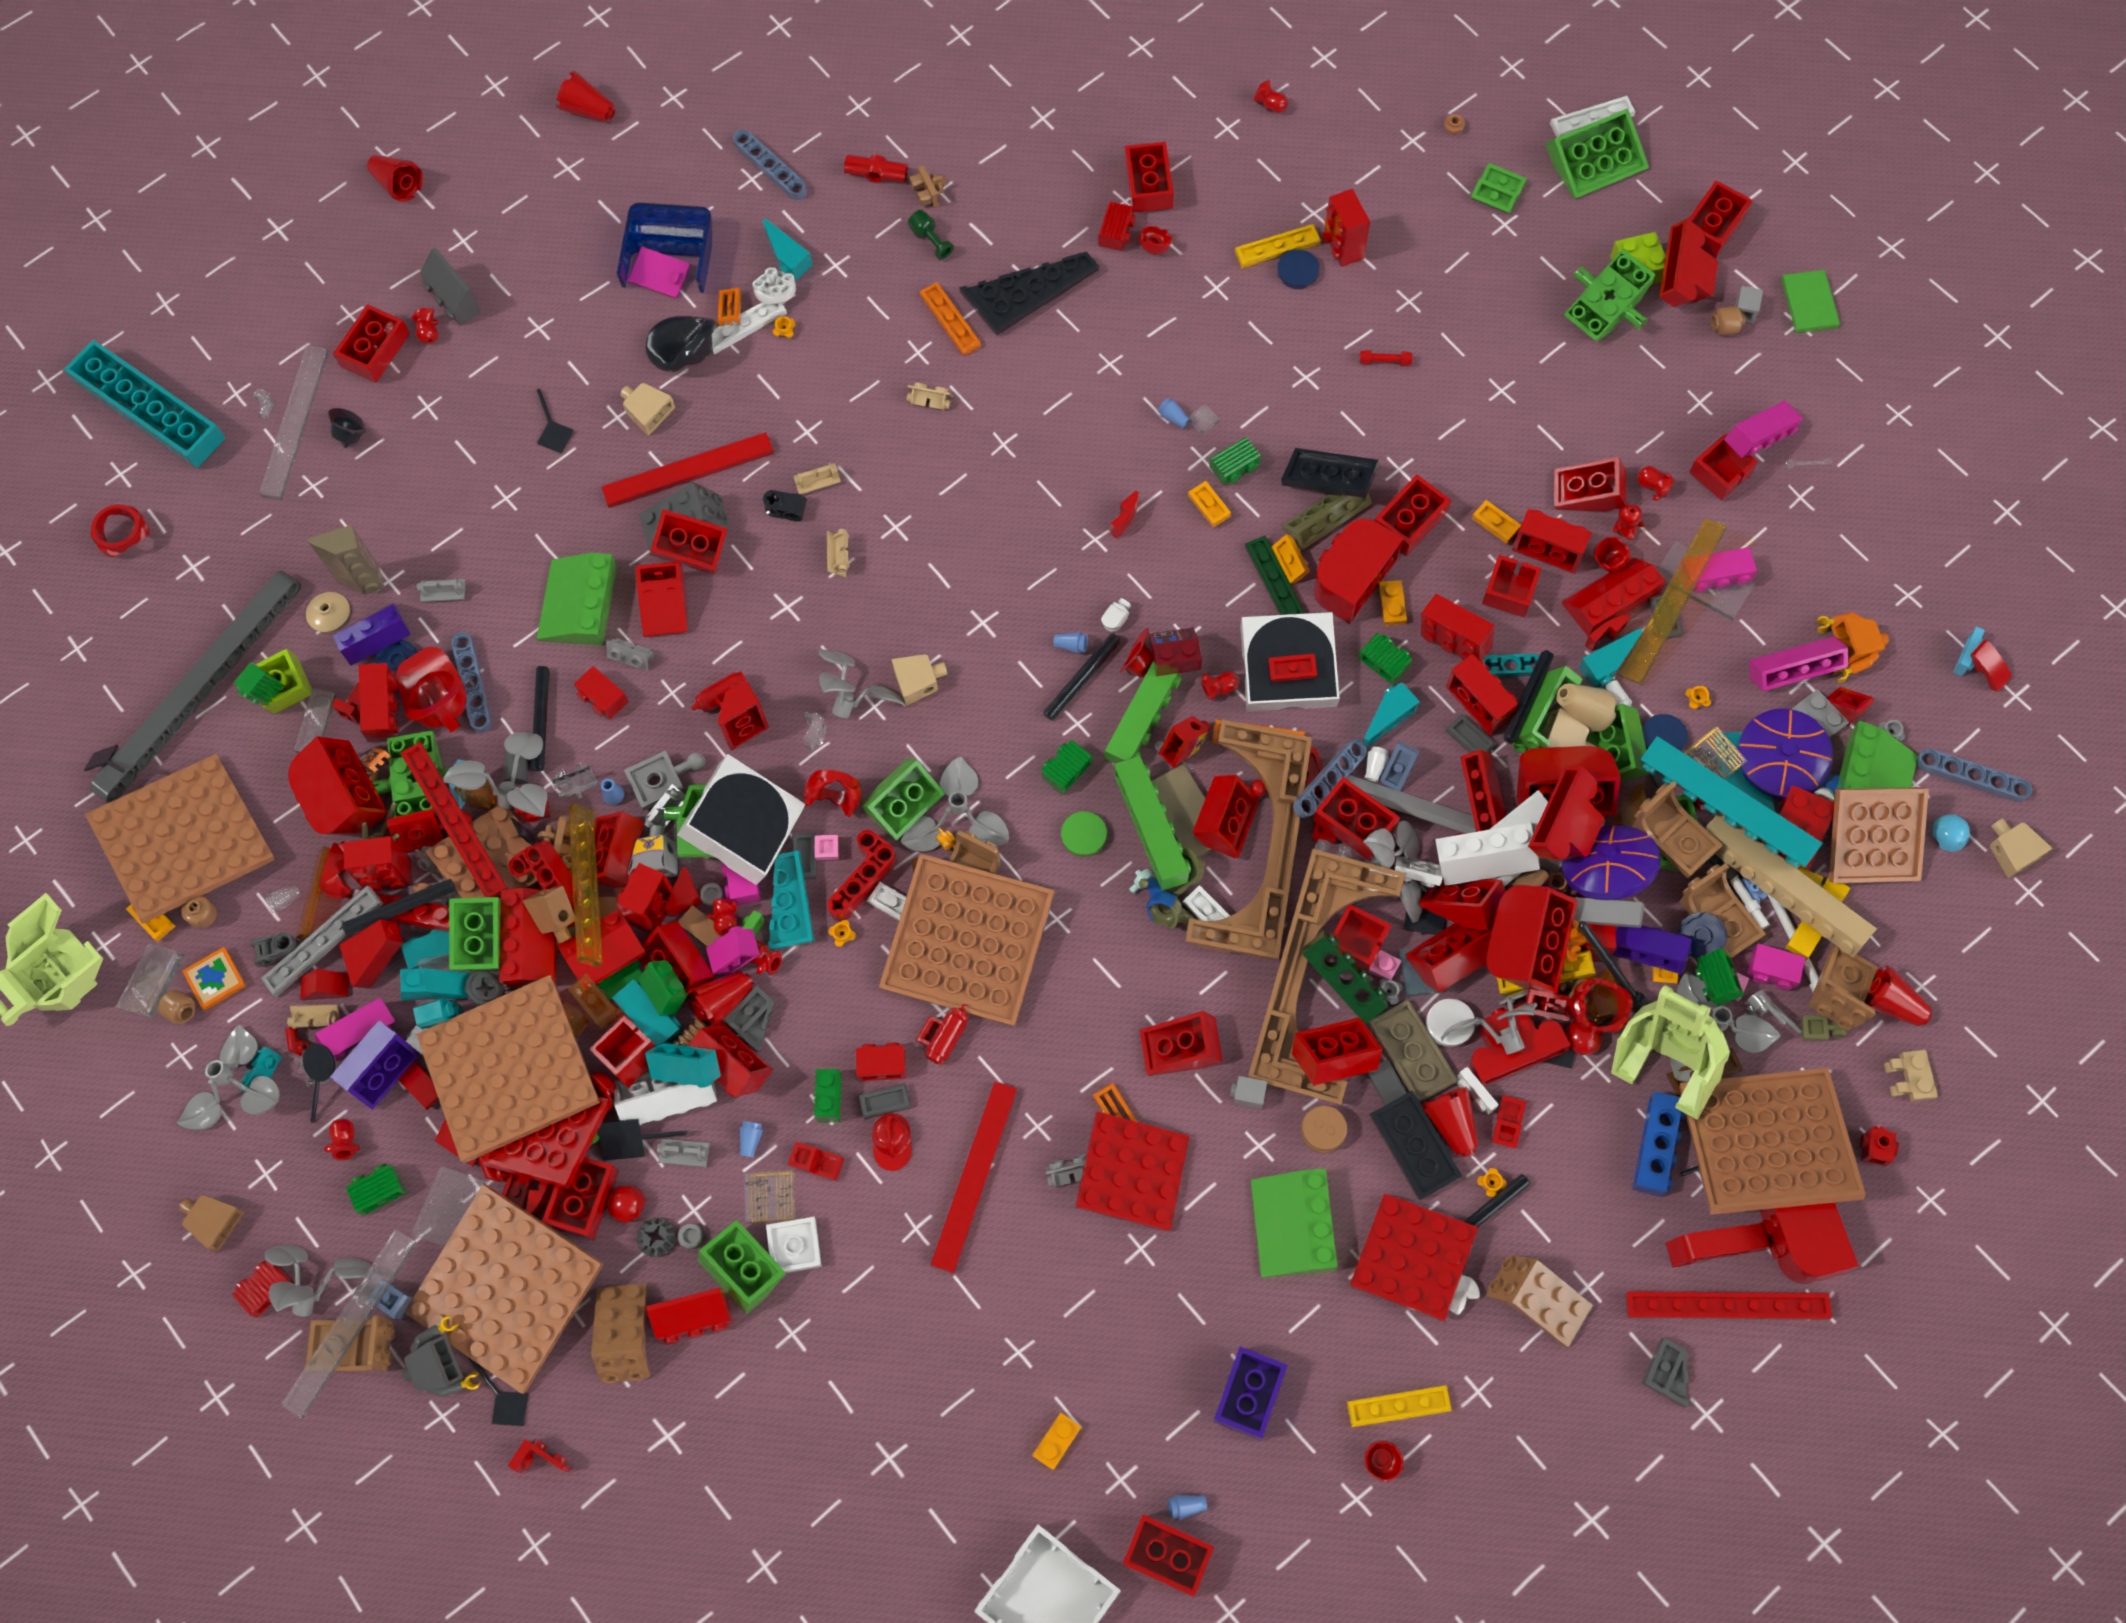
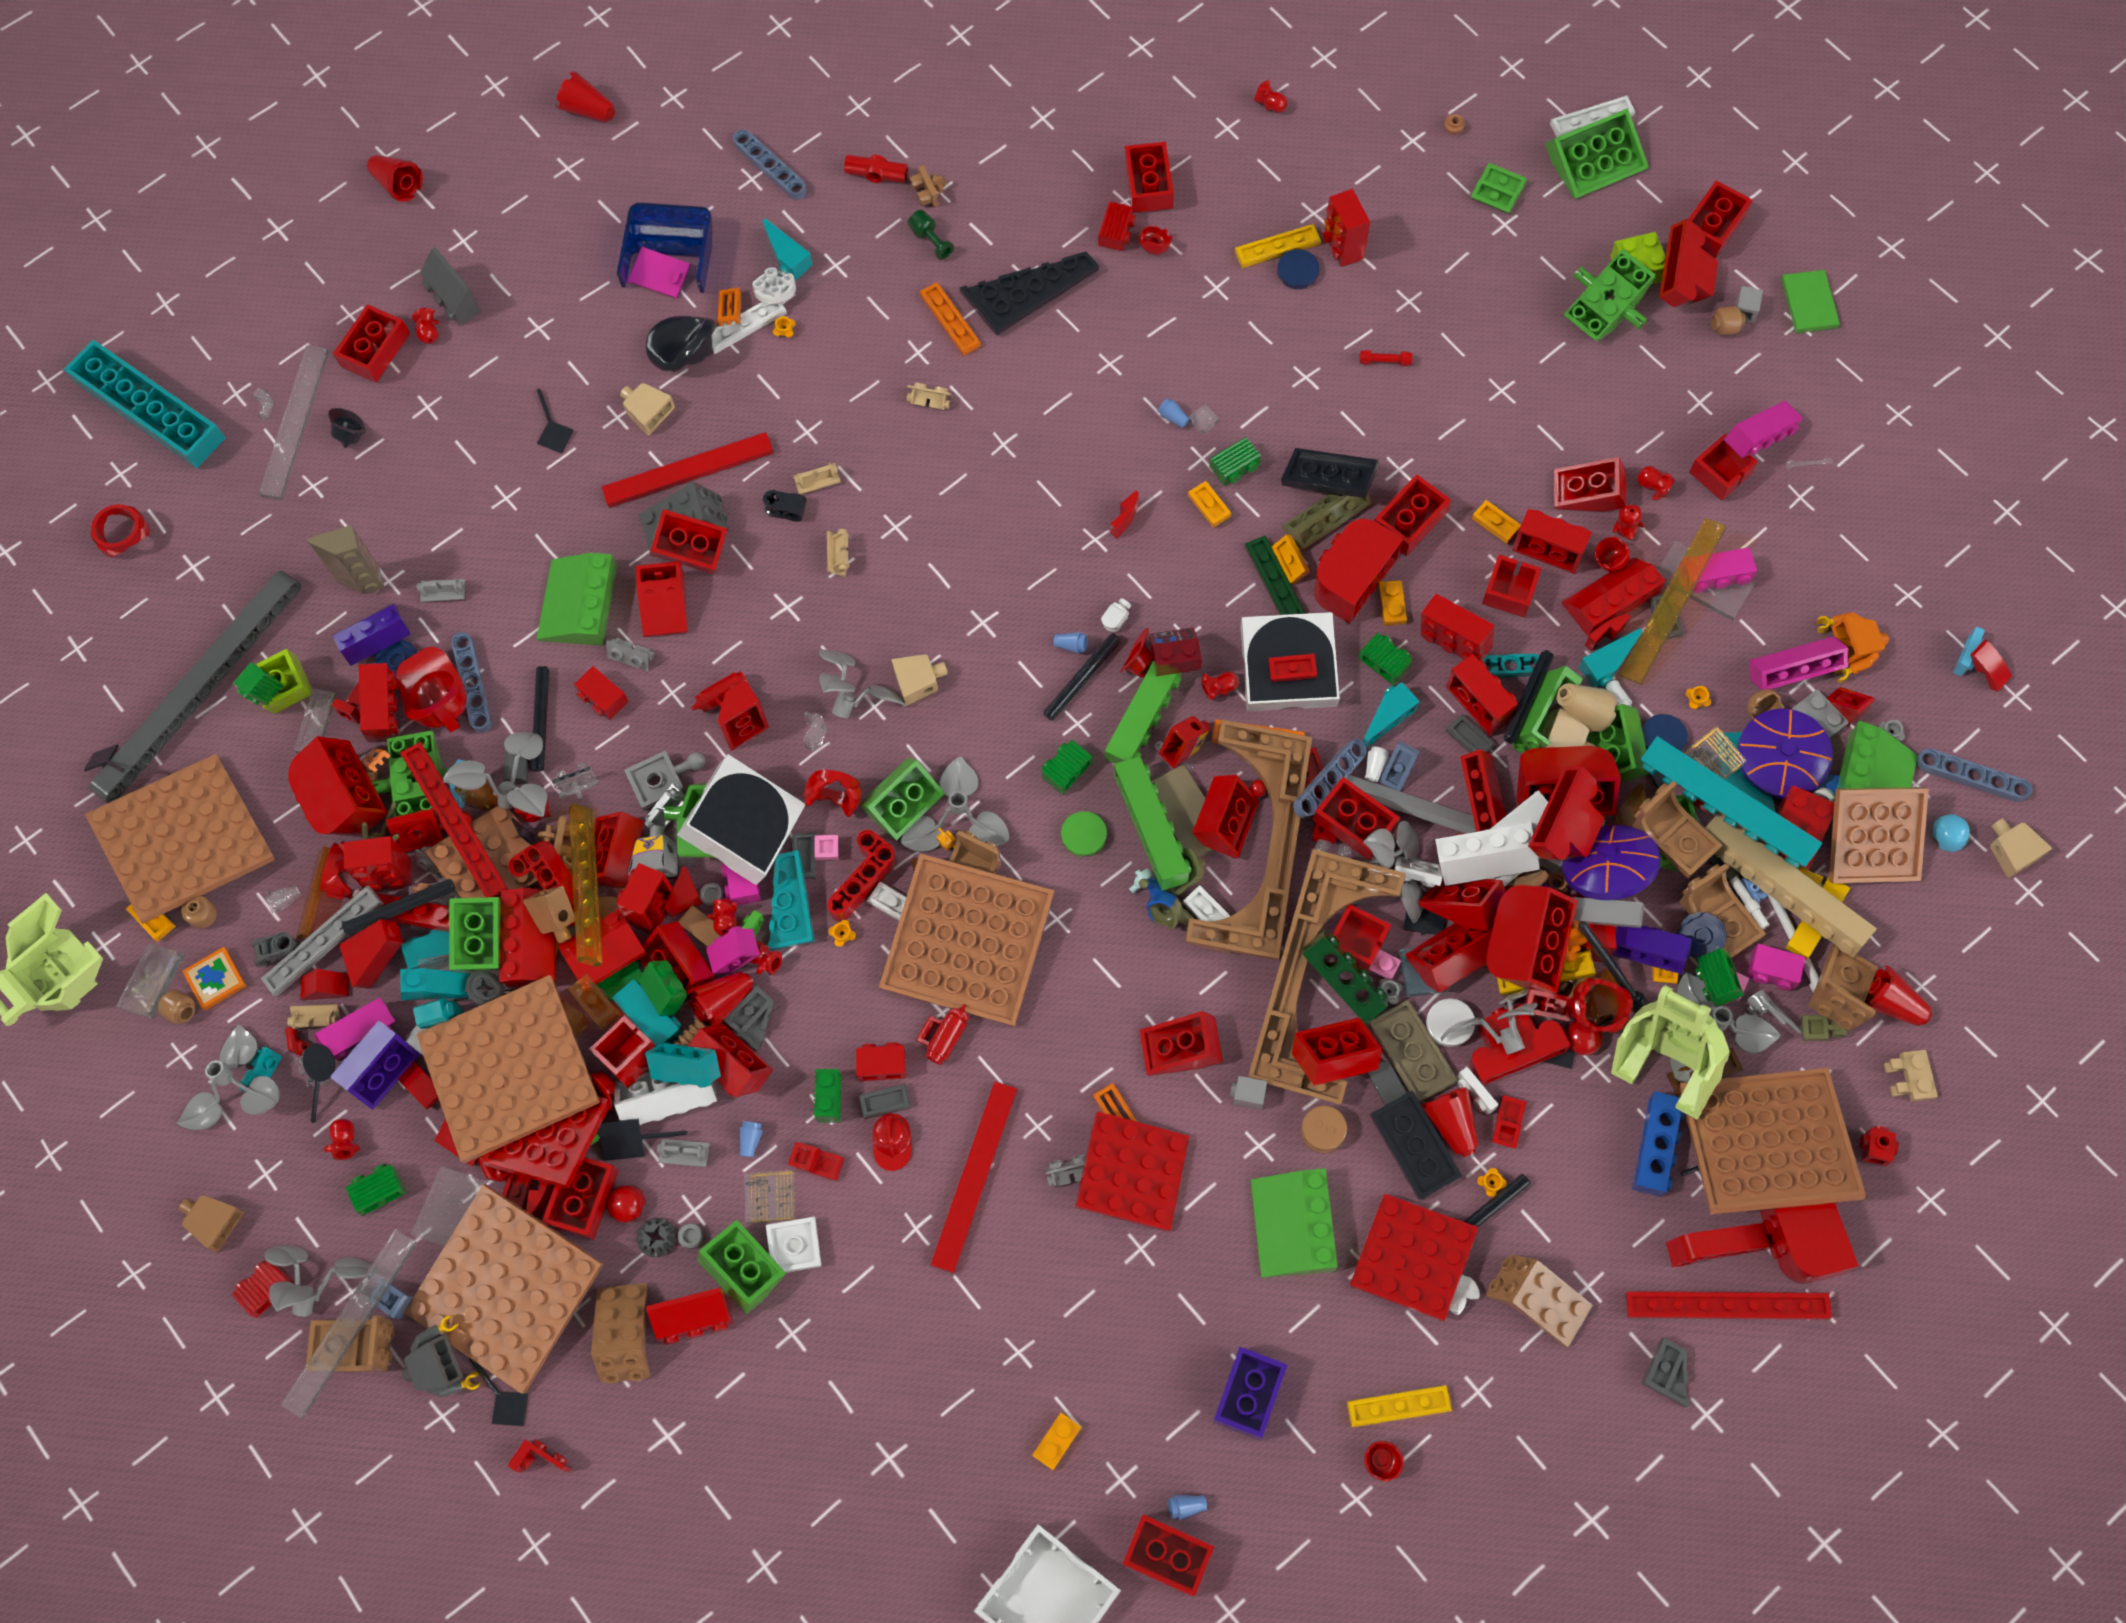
tan dish [306,592,350,633] -> none
medium blue cone [601,778,625,805] -> none
none -> medium nougat hair [1747,689,1784,719]

